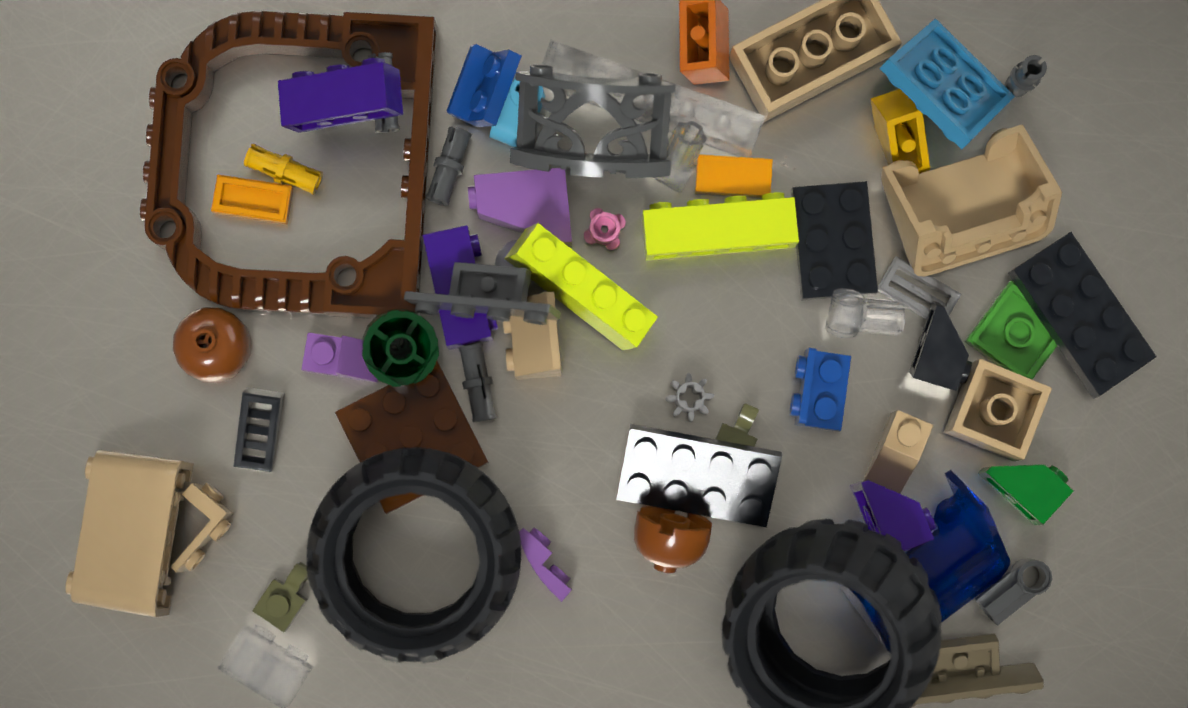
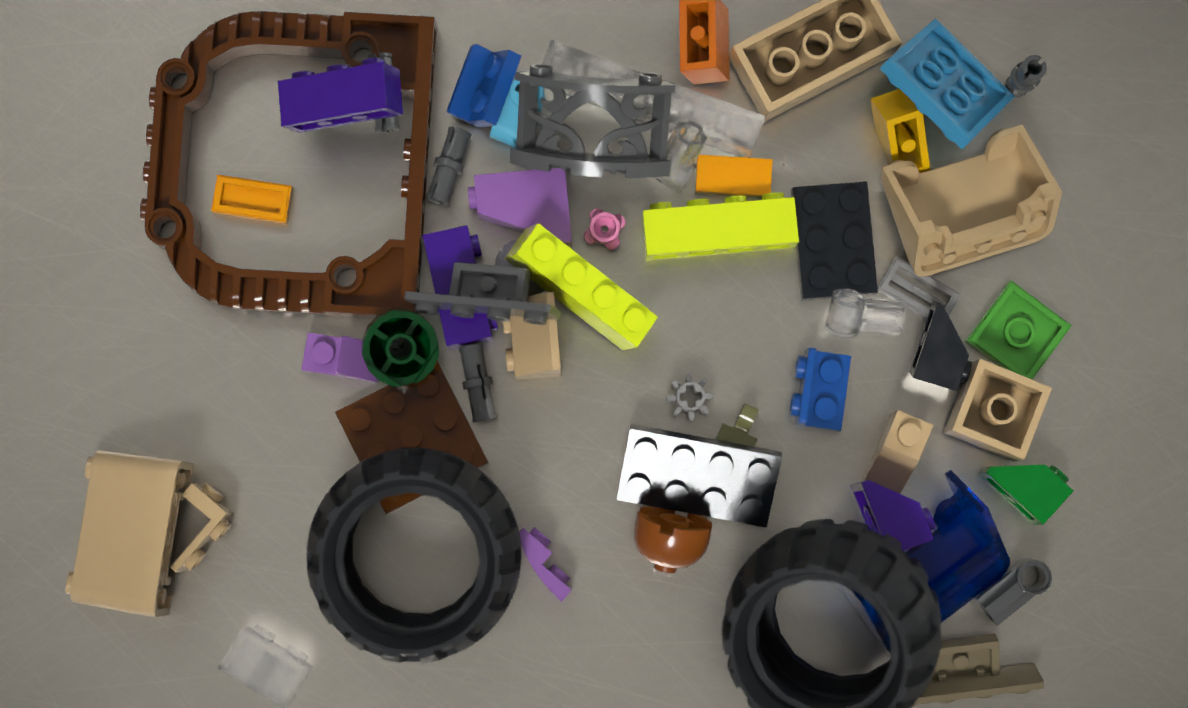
dark orange cylinder [173,307,251,383] -> none
black slope [233,388,284,472] -> none
yellow pin [244,143,323,195] -> none
olive plate [252,562,308,632] -> none
black plate [1008,232,1157,399] -> none

